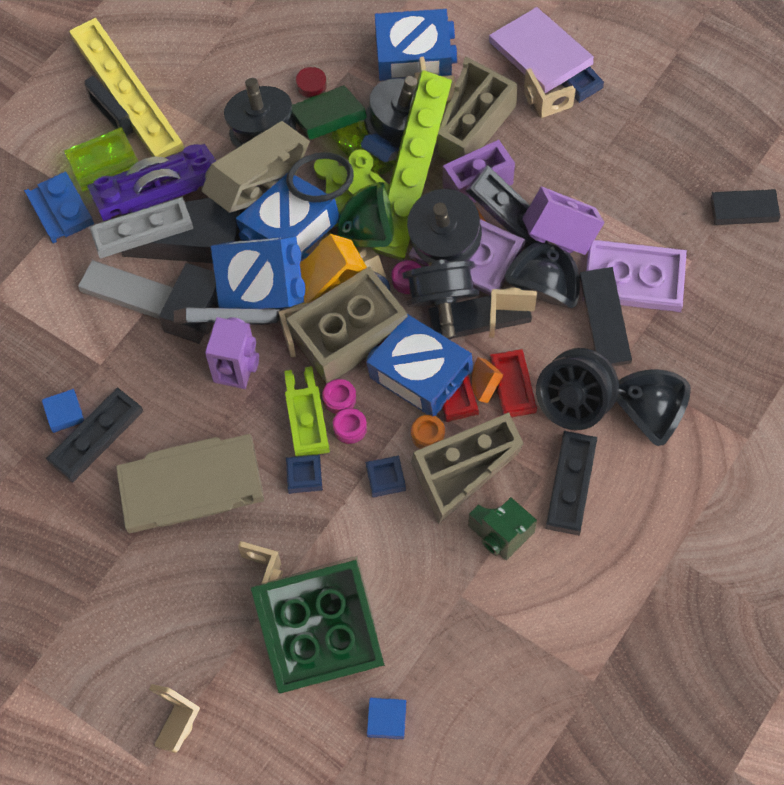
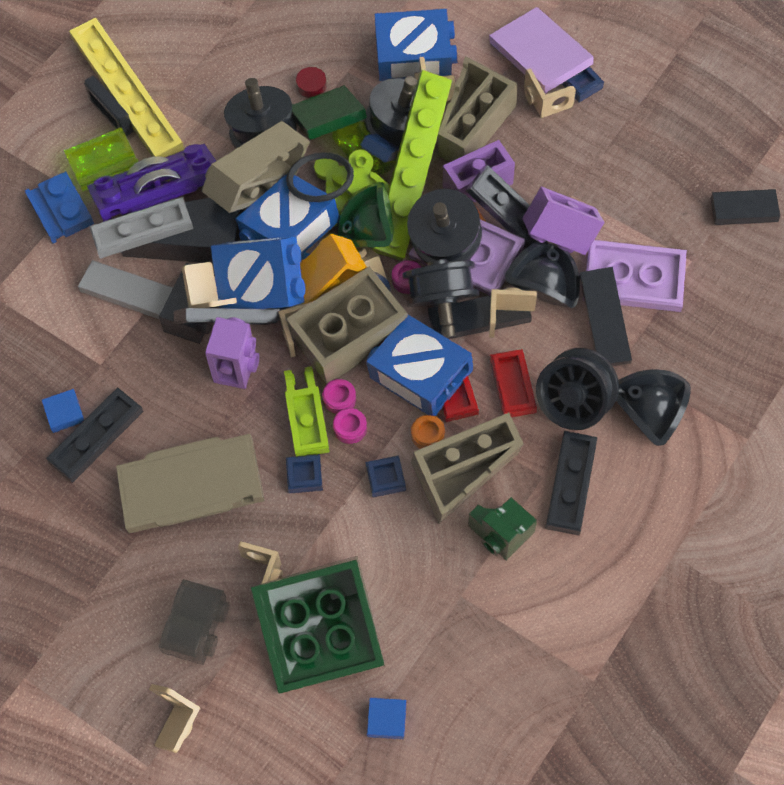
orange tile [472,357,503,403] -> none
none -> clear smoke brick [159,579,230,665]
none -> tan bracket [182,262,237,308]

